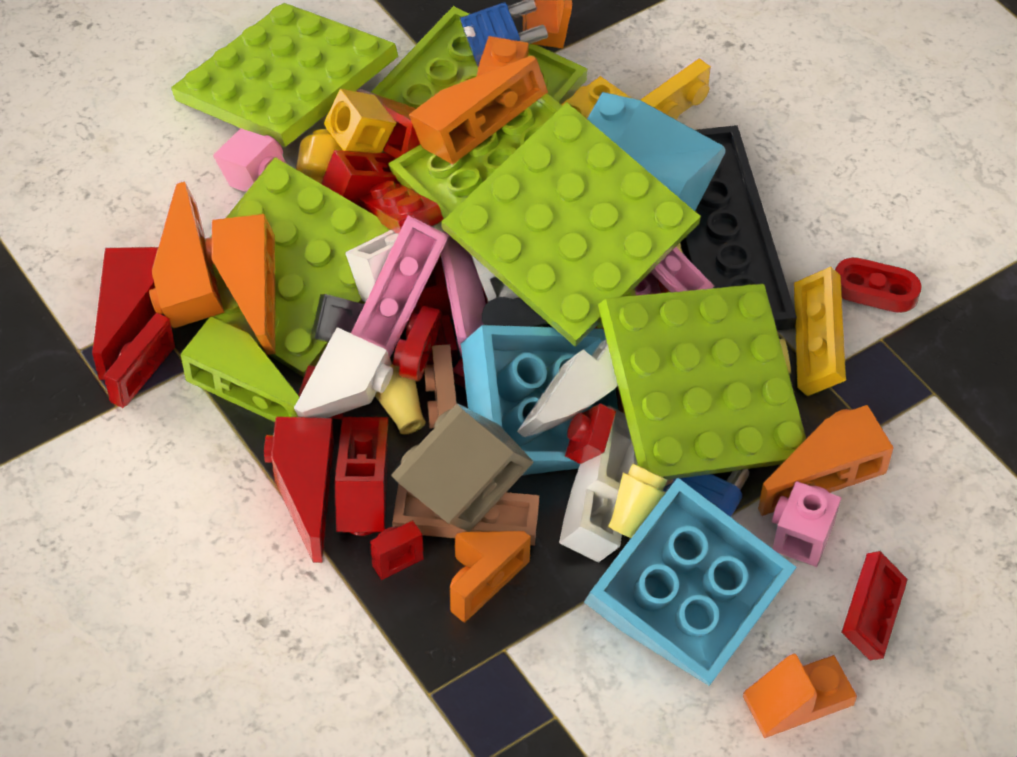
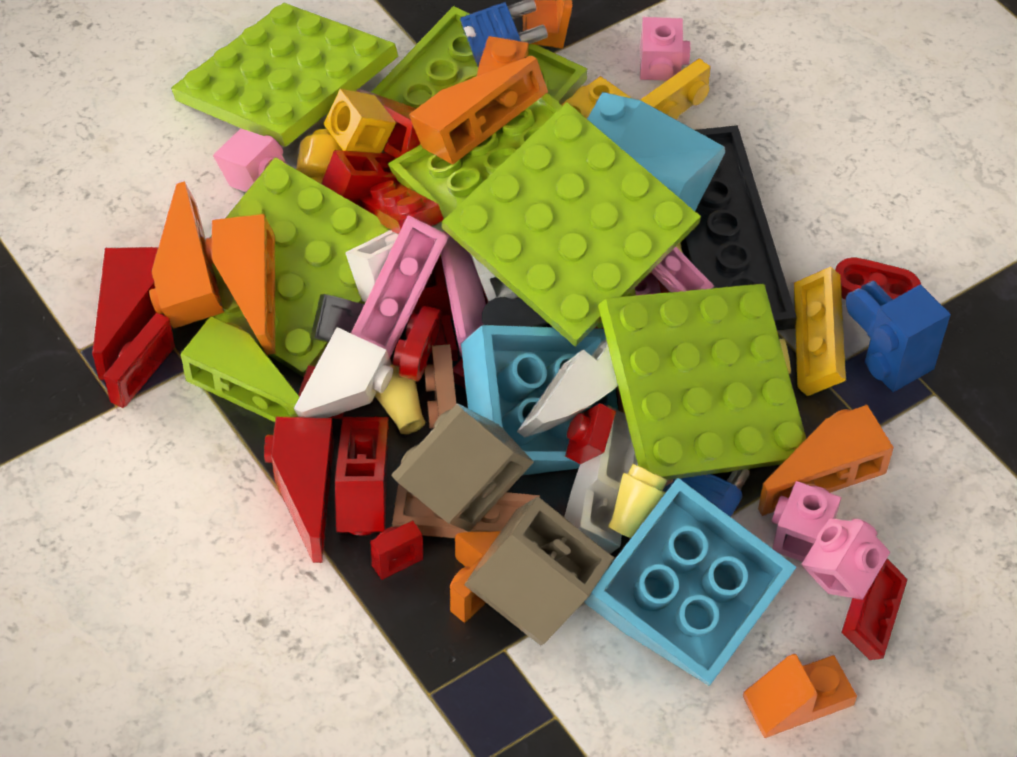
none -> dark tan slope [464,496,614,646]
none -> bright pink brick [640,17,690,81]
none -> bright pink brick [801,518,890,600]
none -> blue brick [846,281,951,392]

